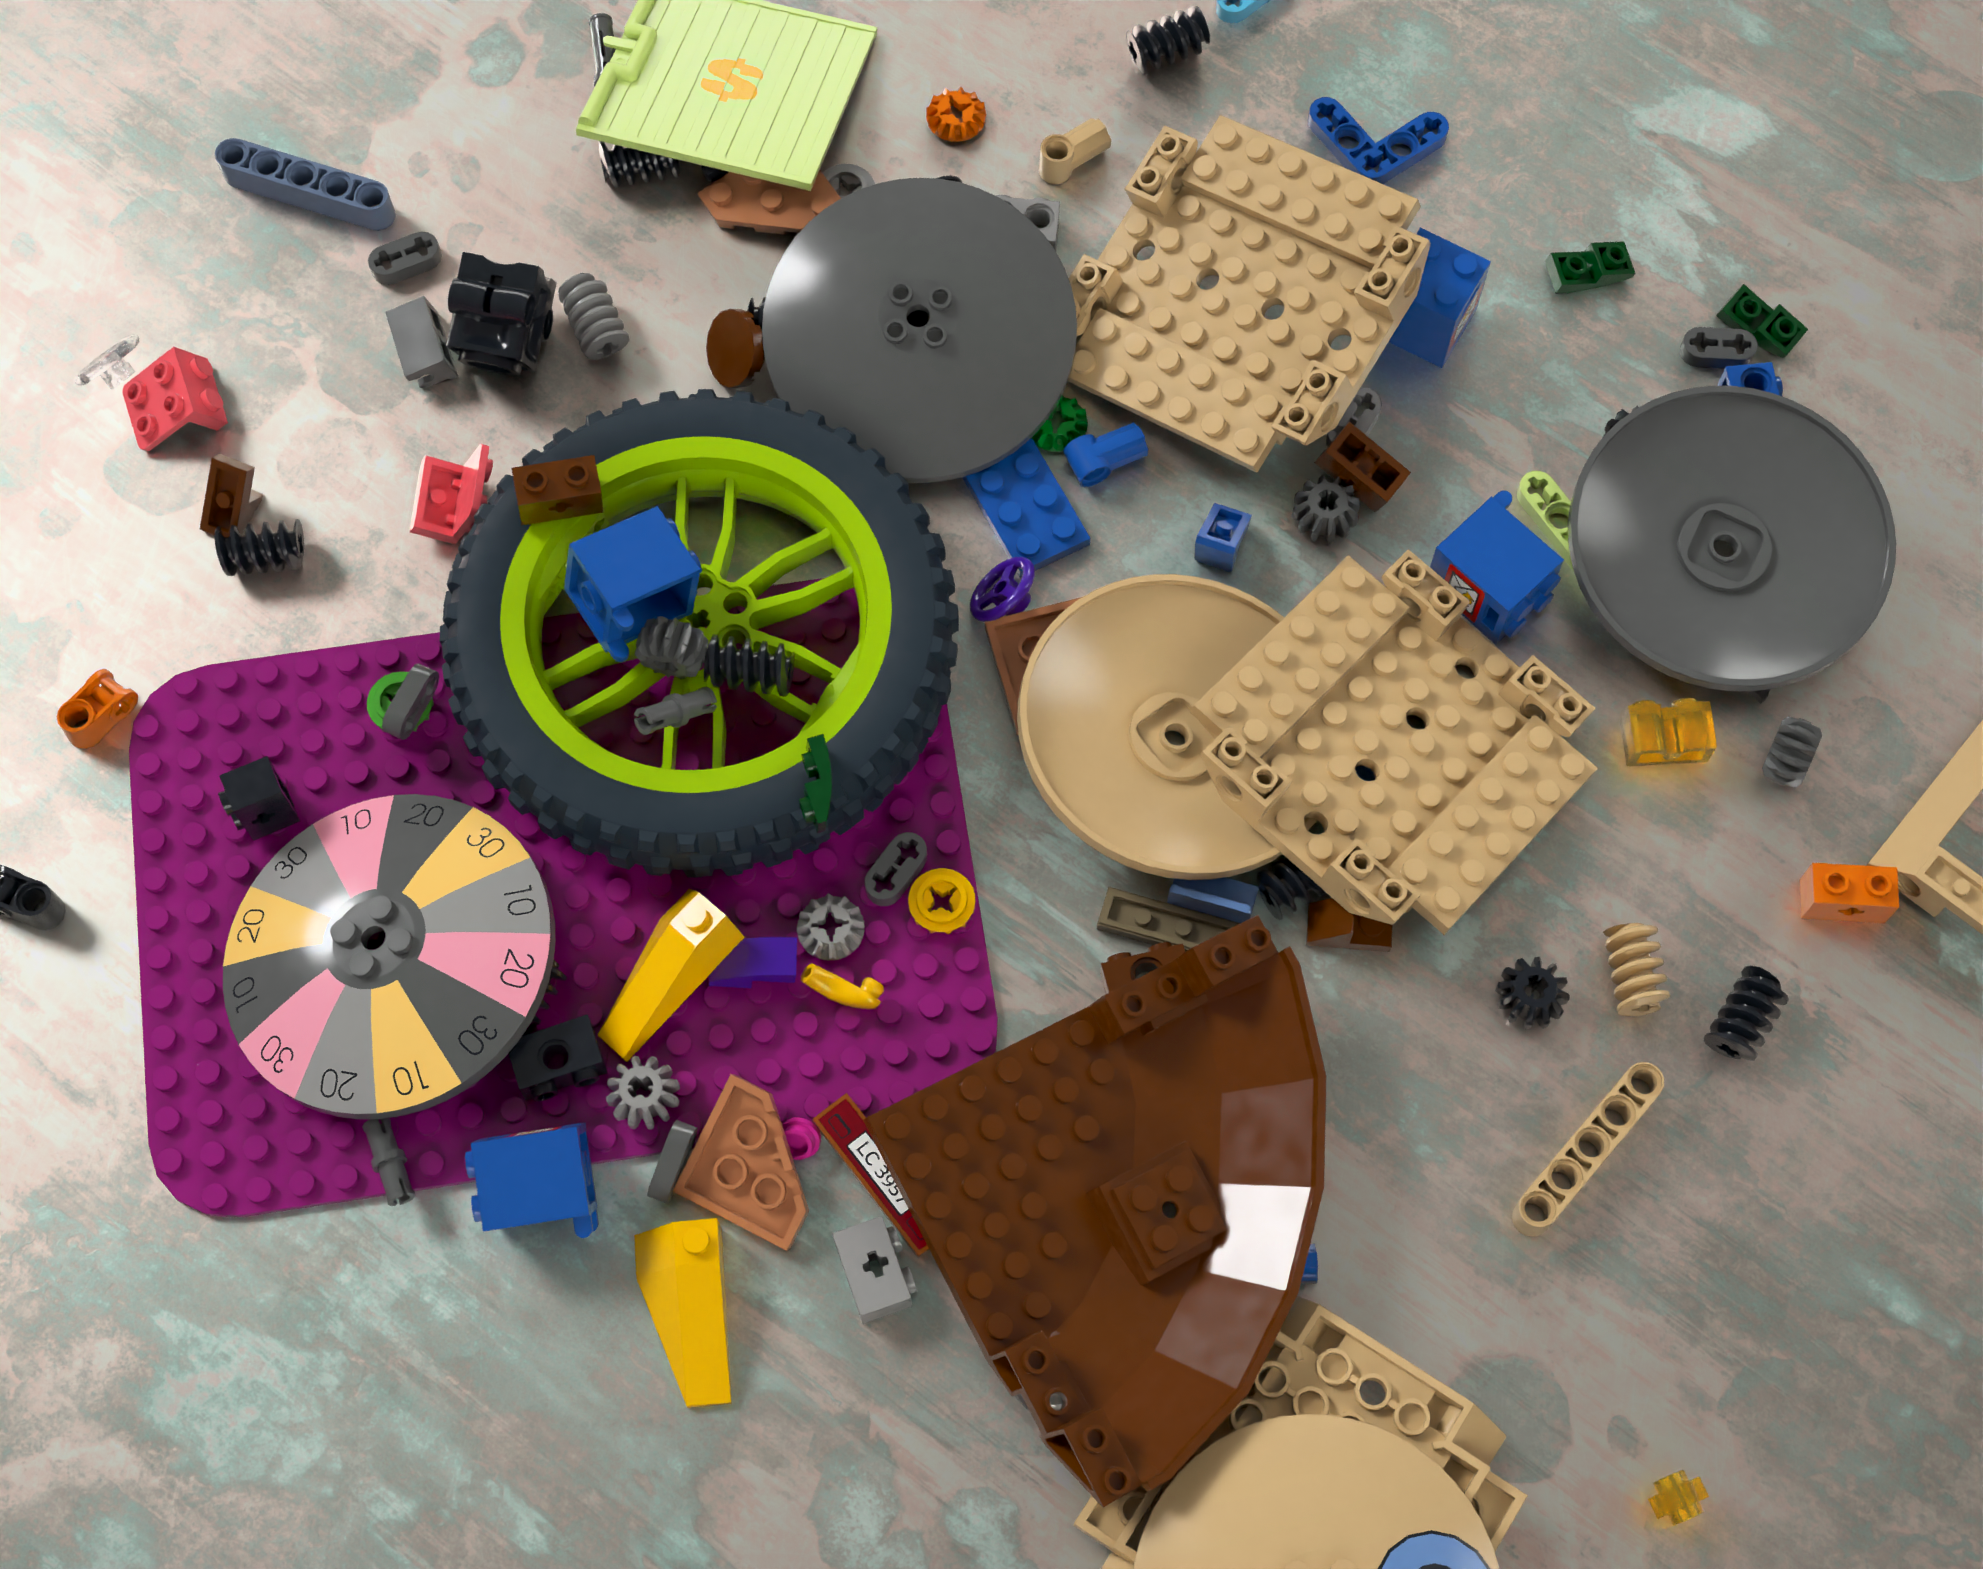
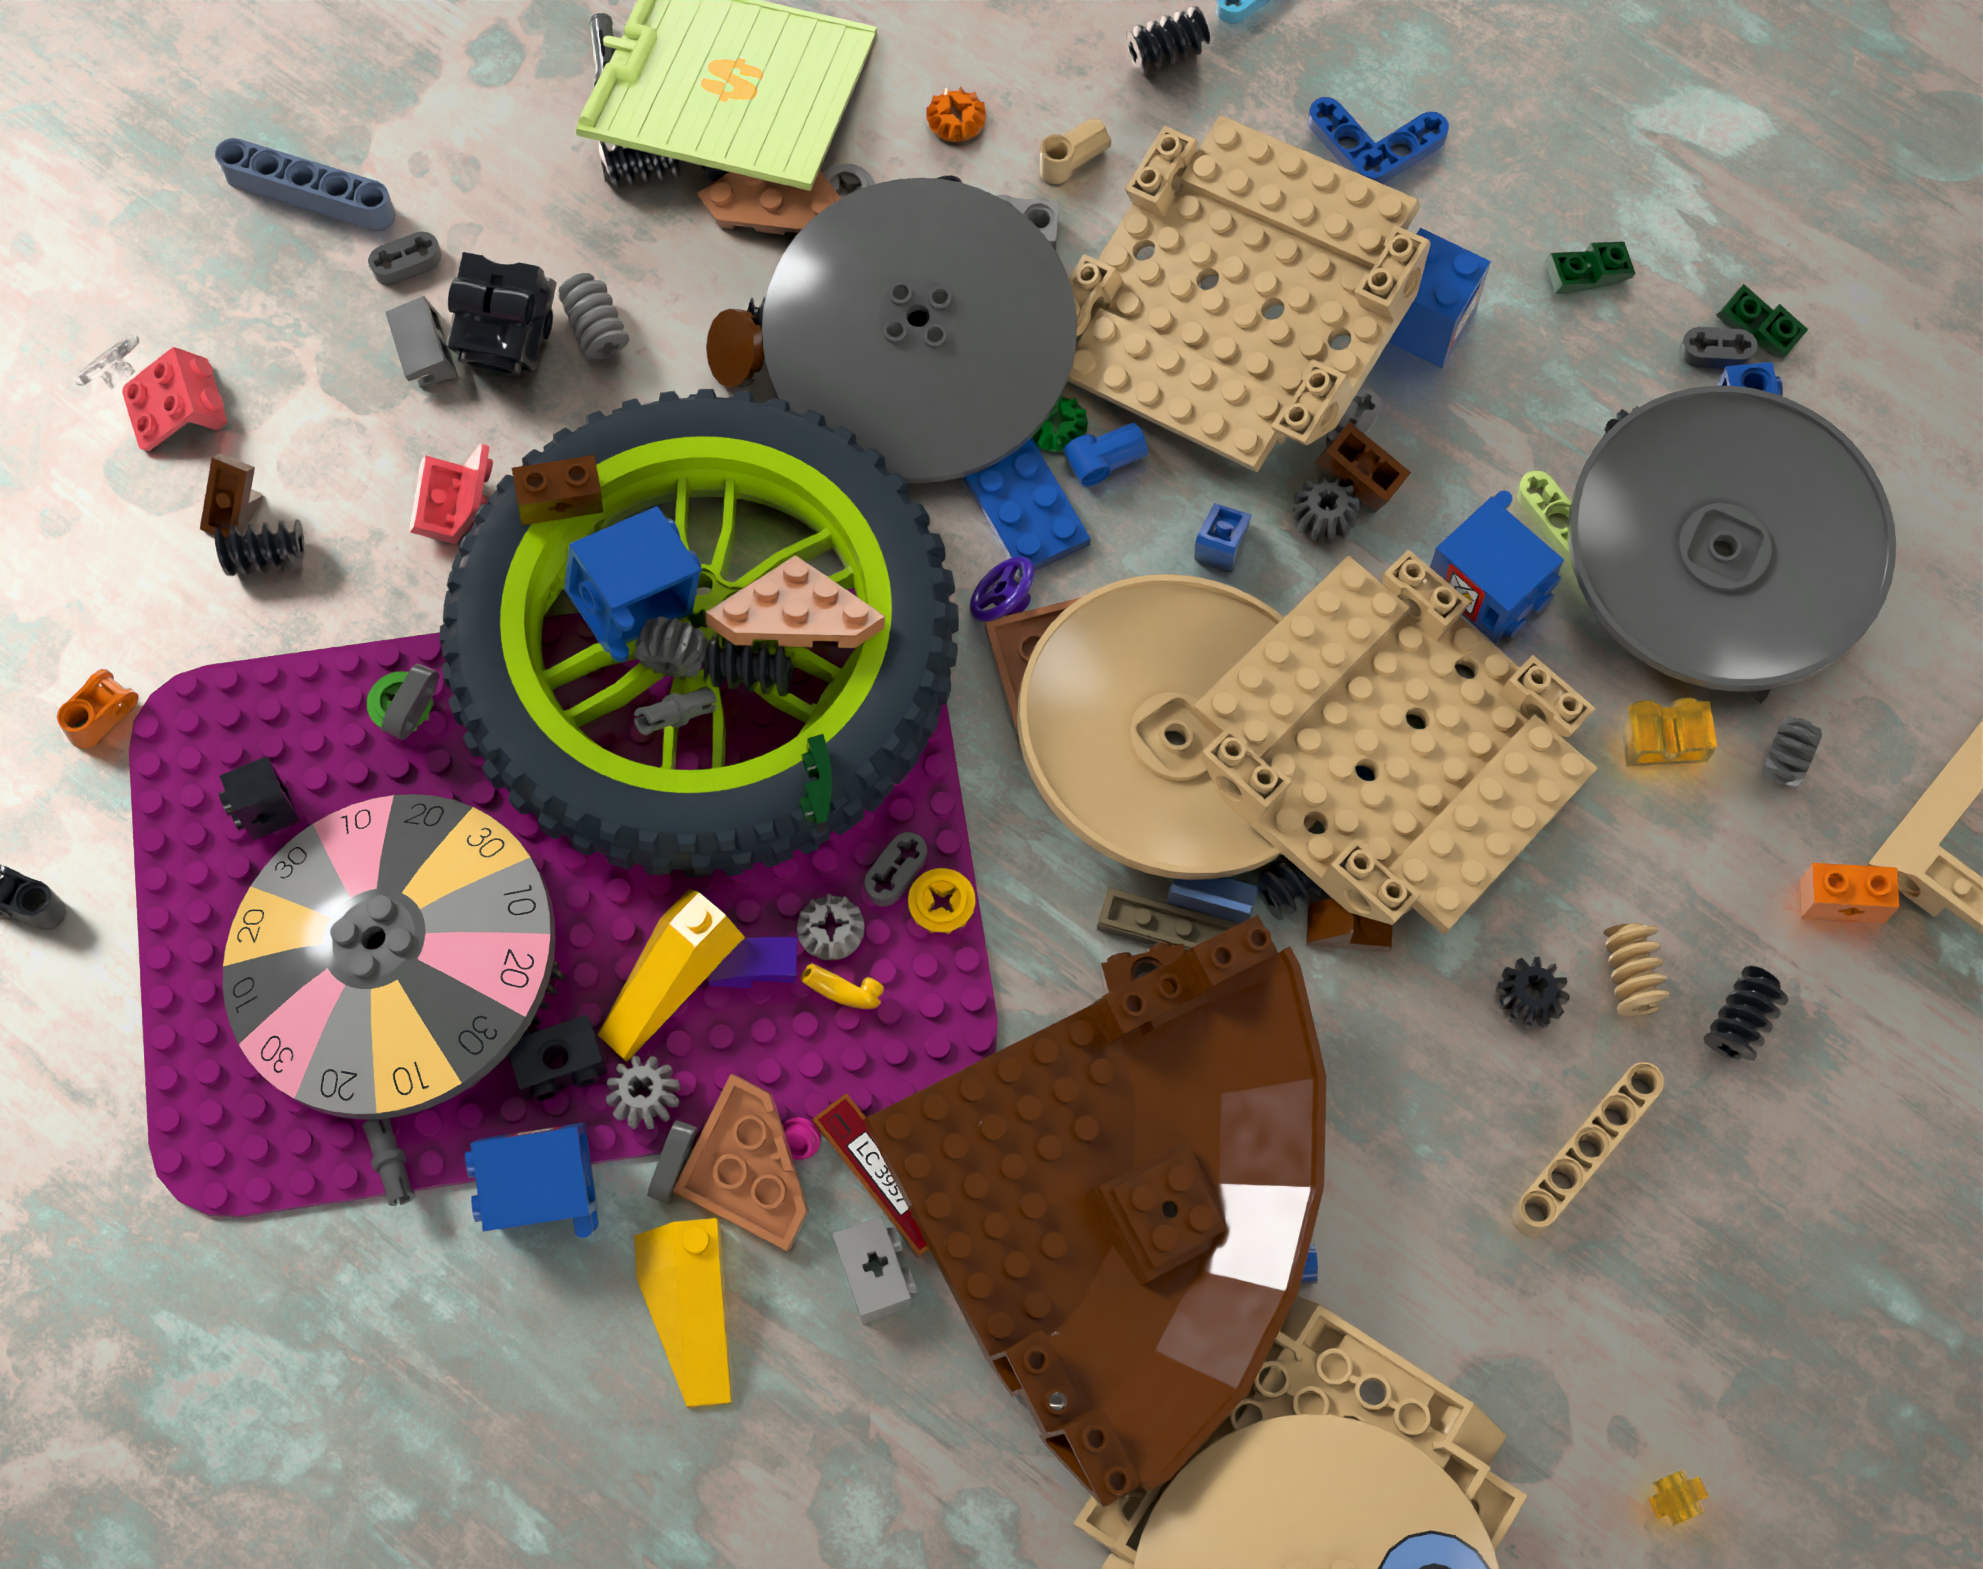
none -> plate [706,556,885,648]

